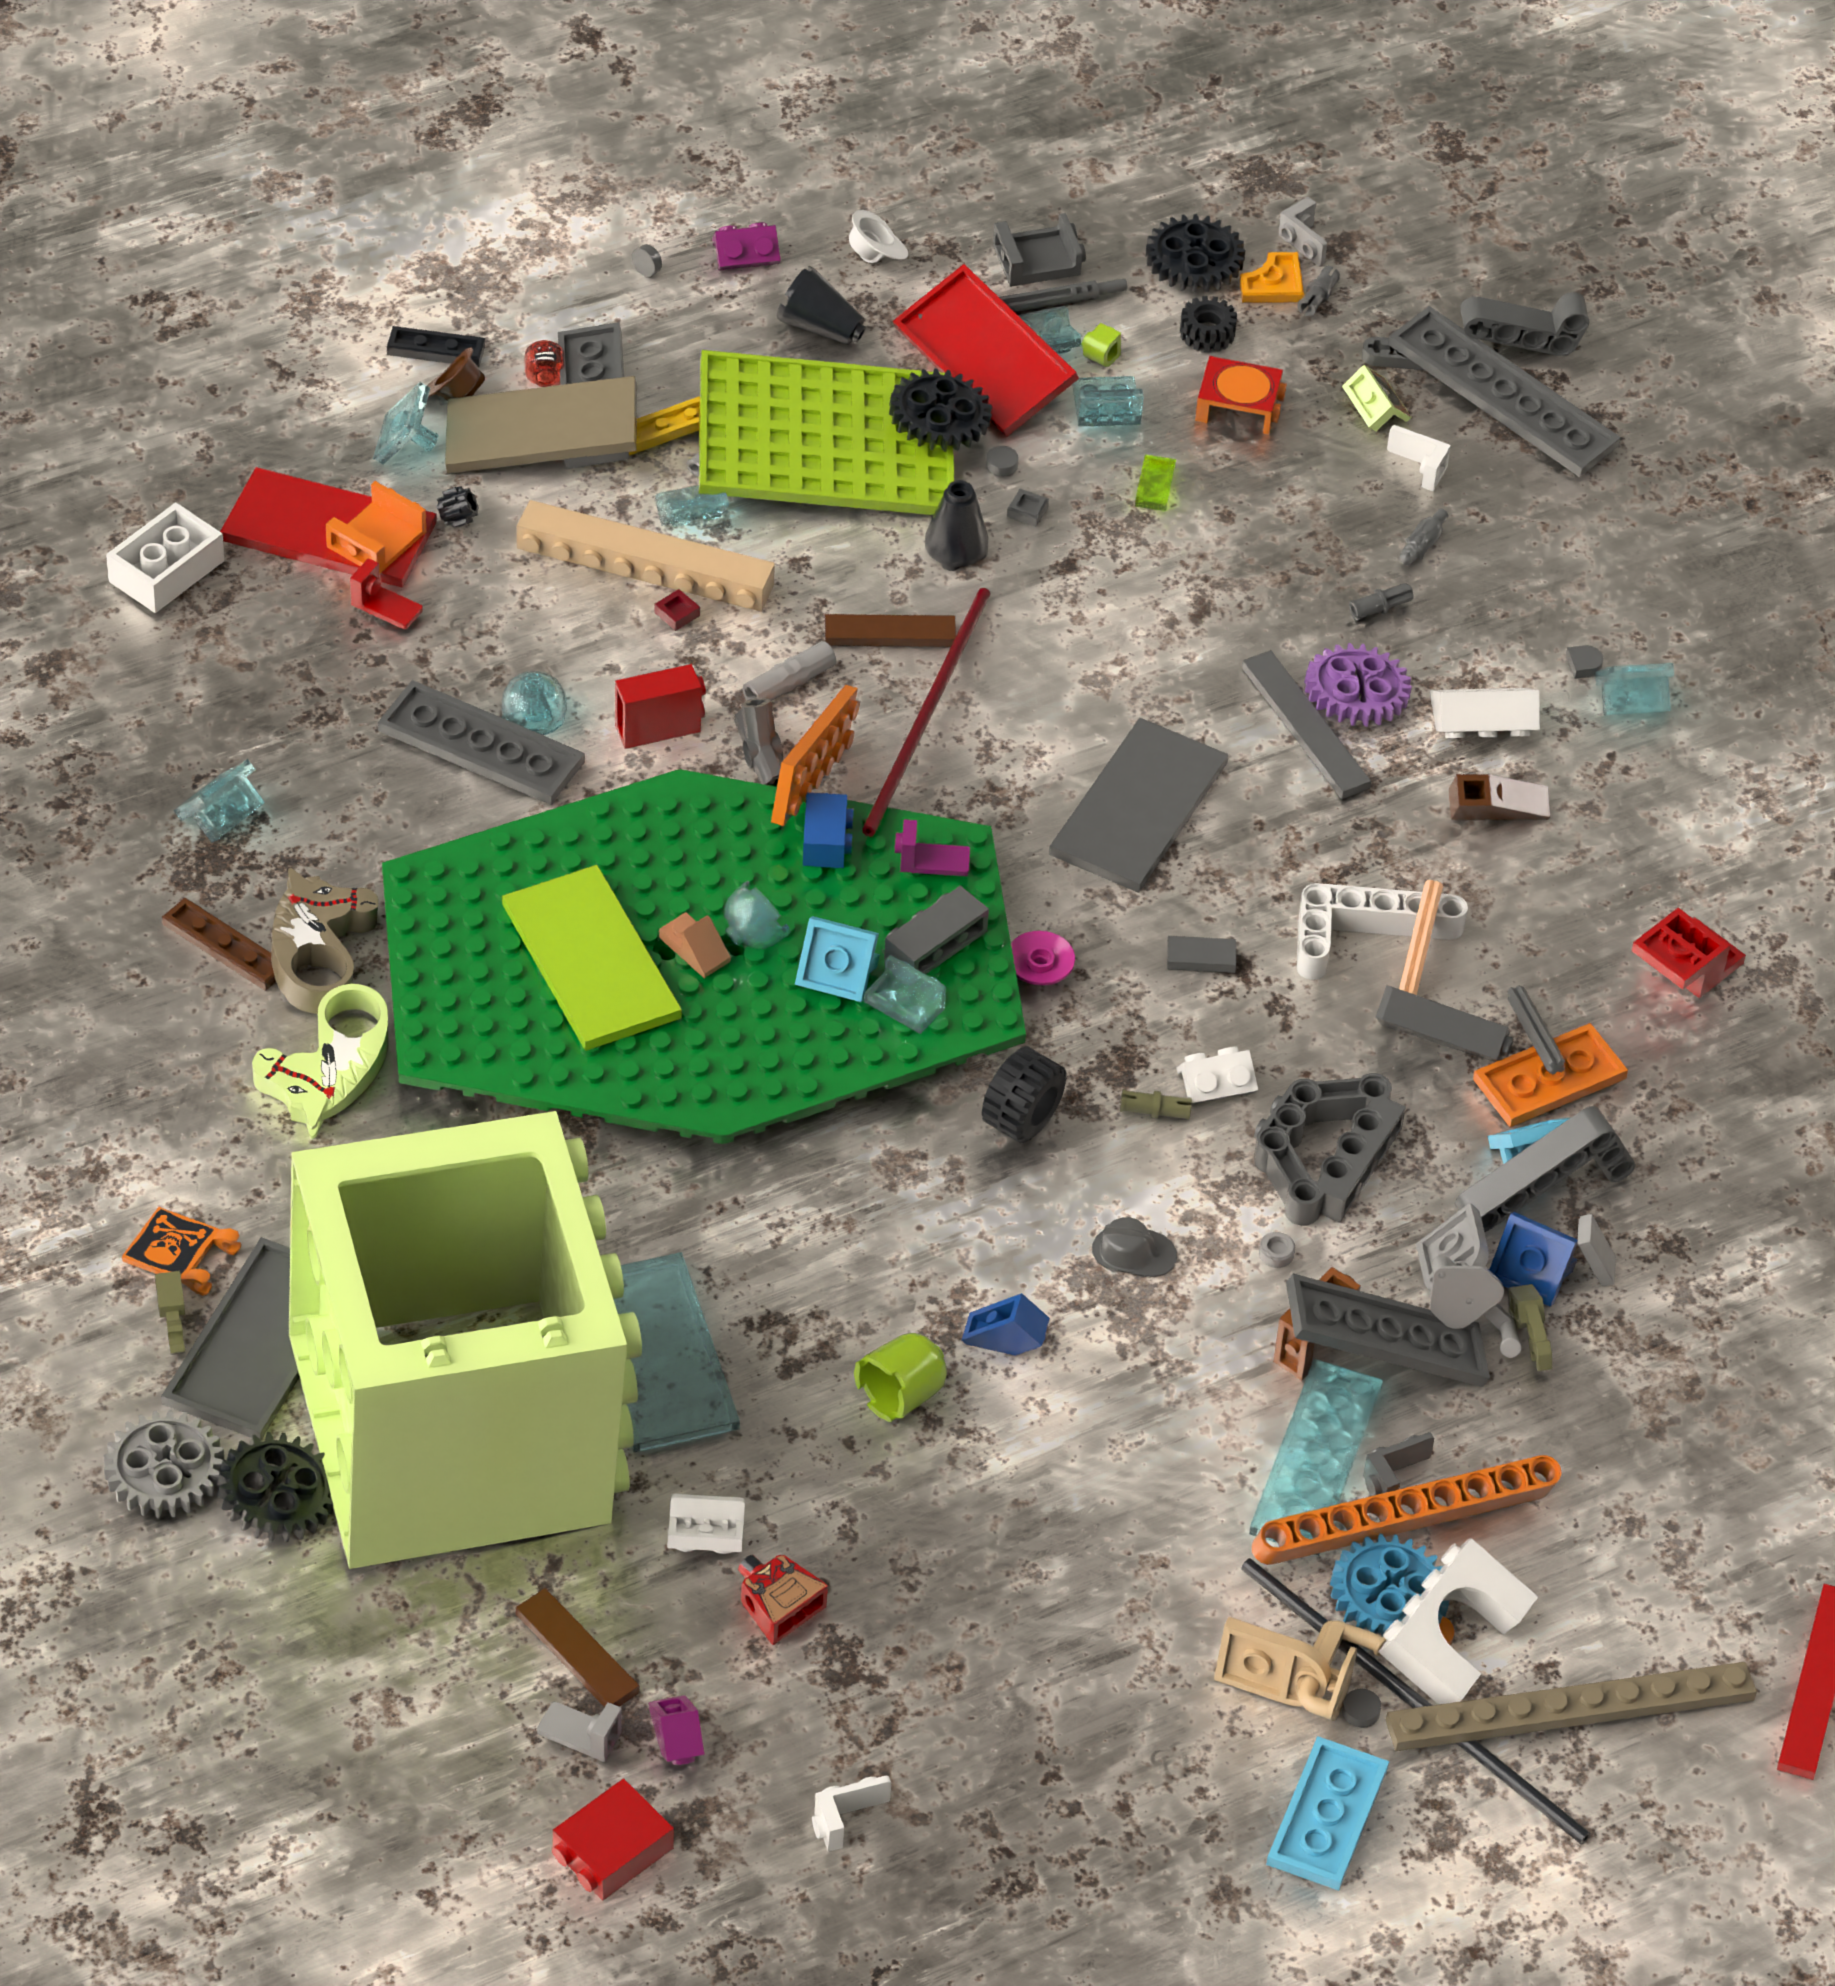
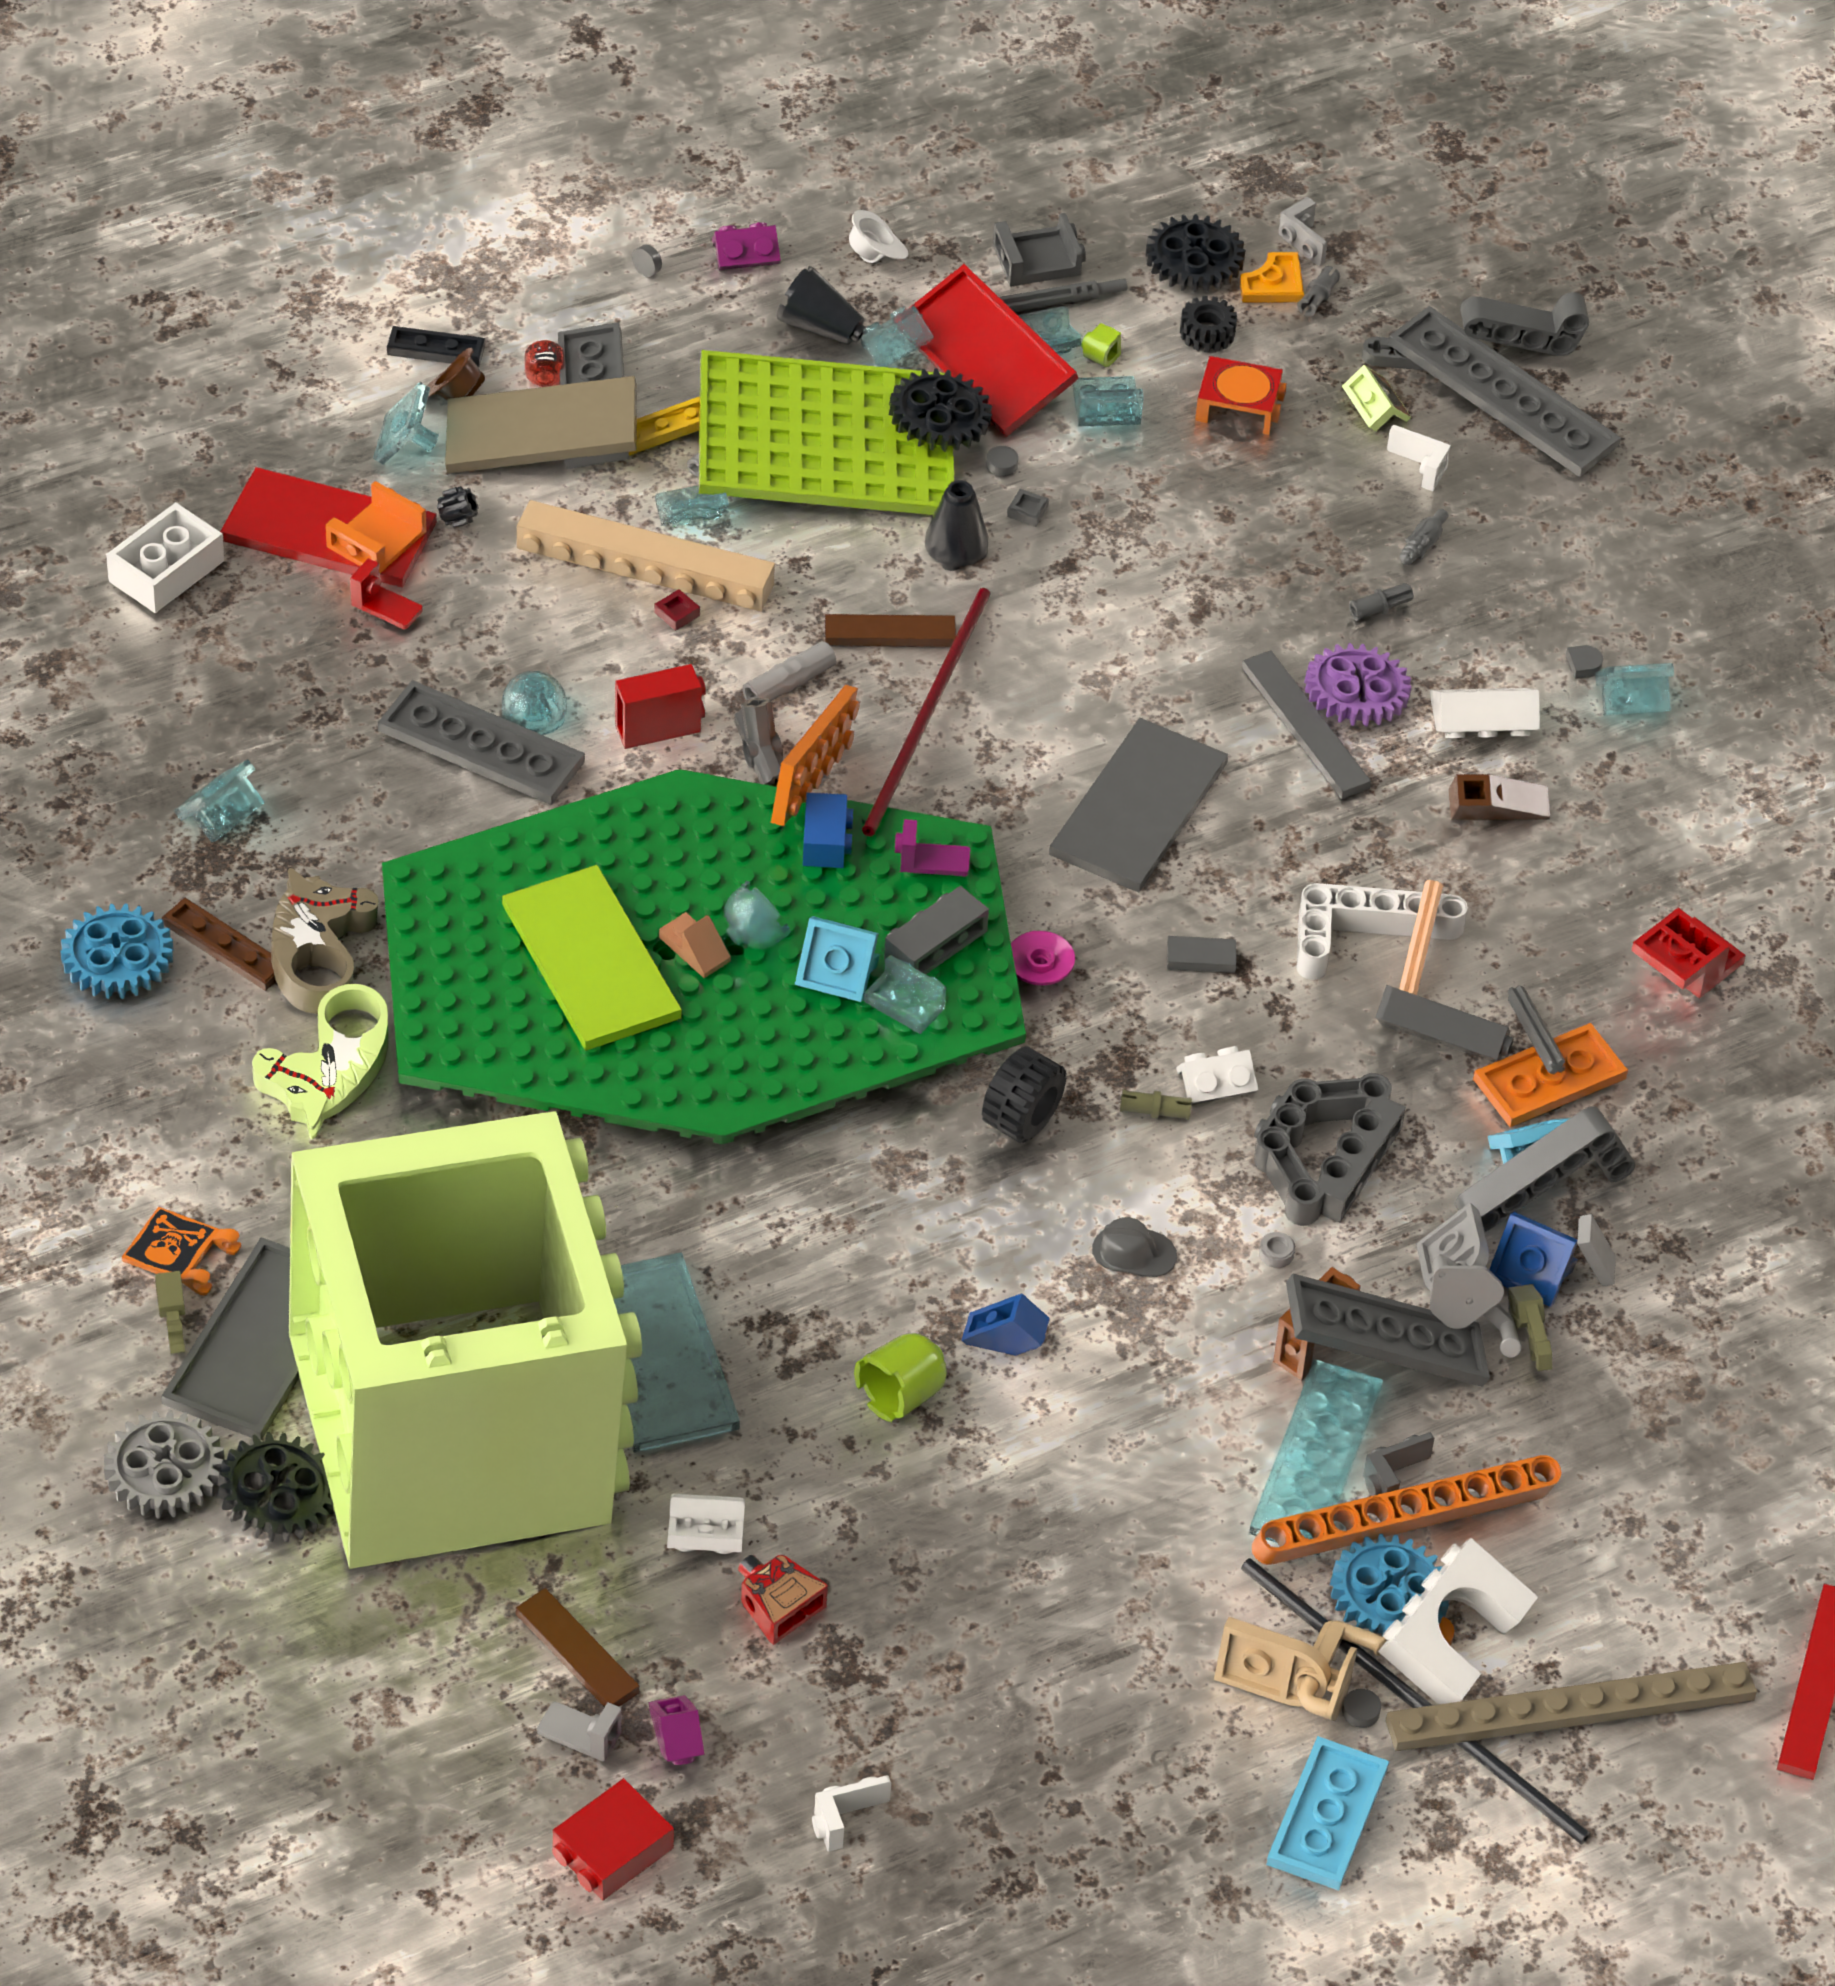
clear neon green tile [1135,455,1176,511] -> none
none -> dark azure gear [60,903,174,999]
none -> clear light blue bracket [860,305,934,367]

